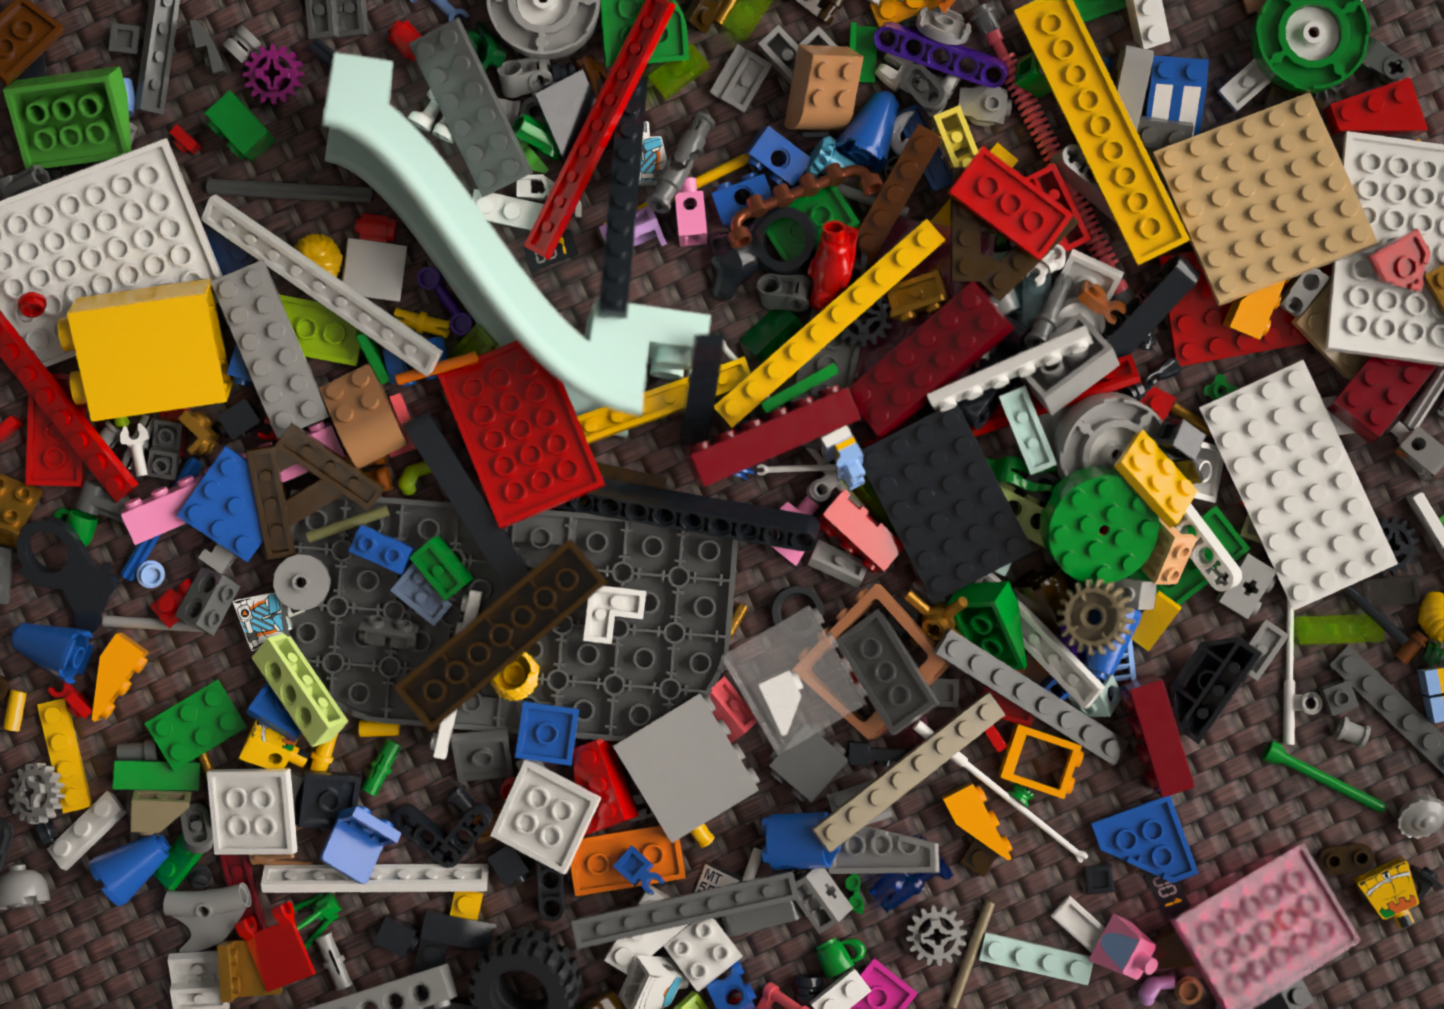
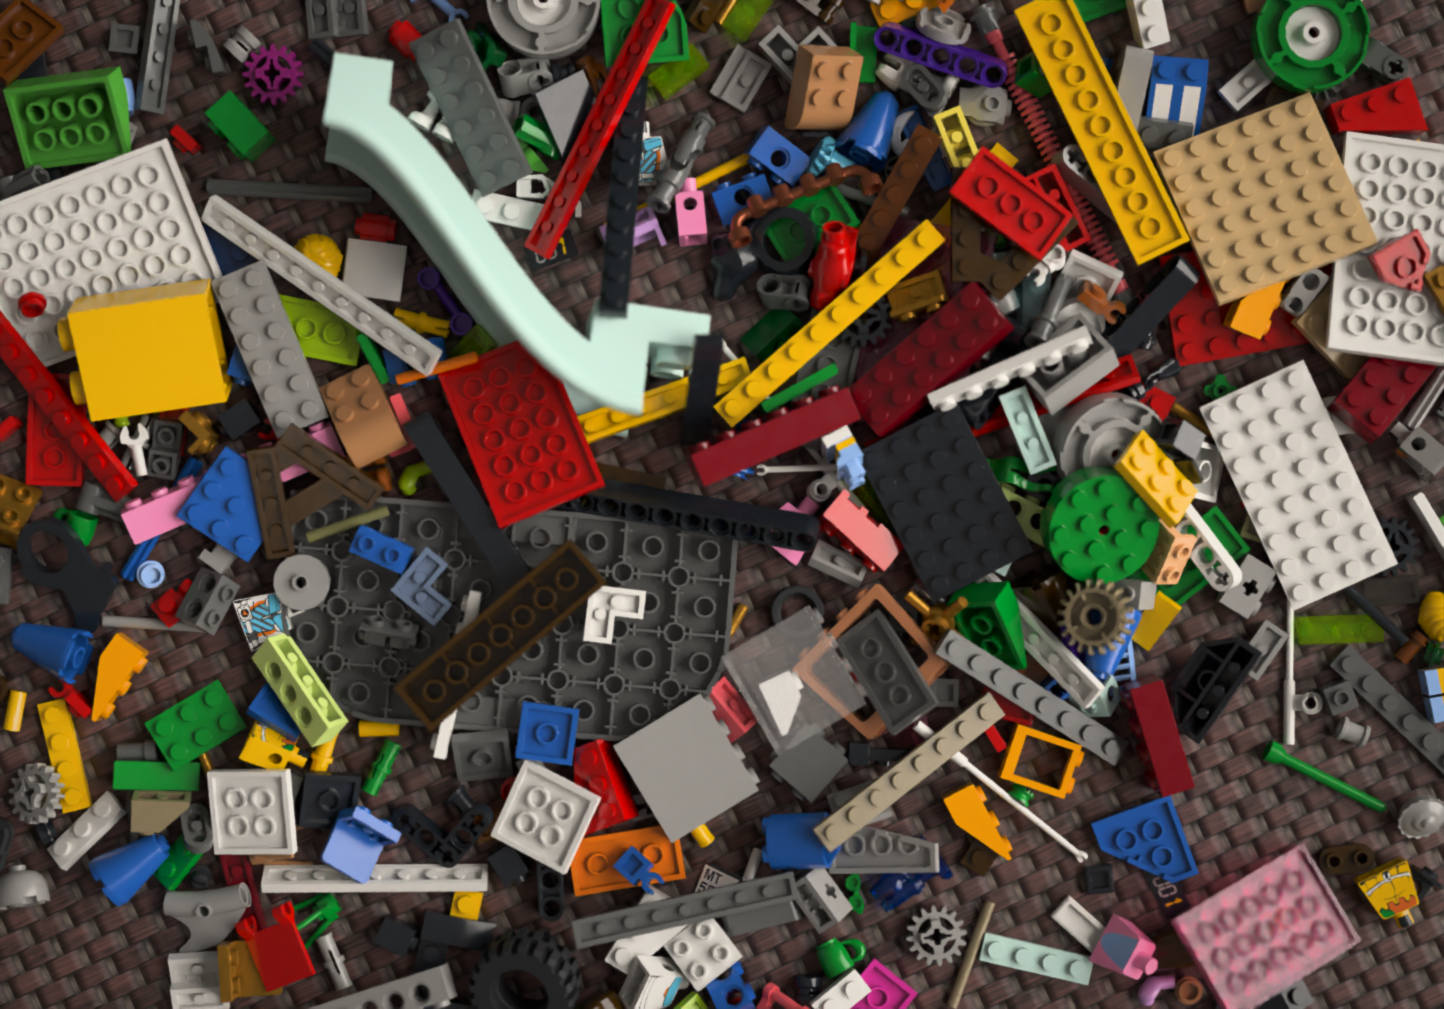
green panel [409,535,474,601] -> none
yellow hair [490,652,539,701] -> none

